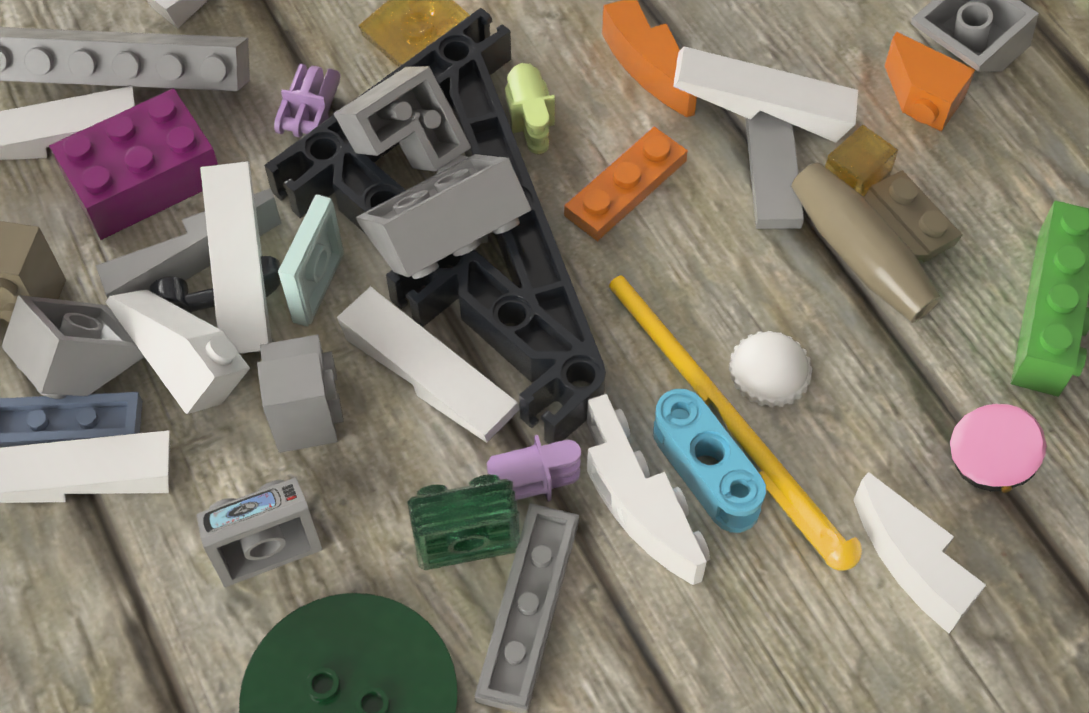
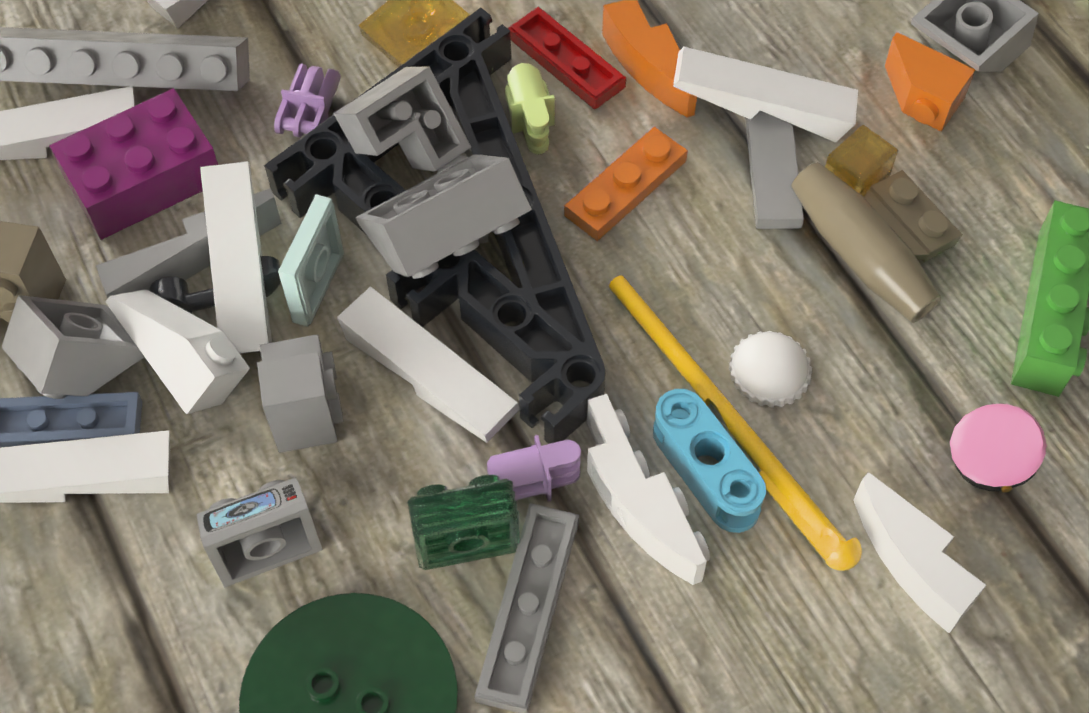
none -> red tile [508,6,626,110]

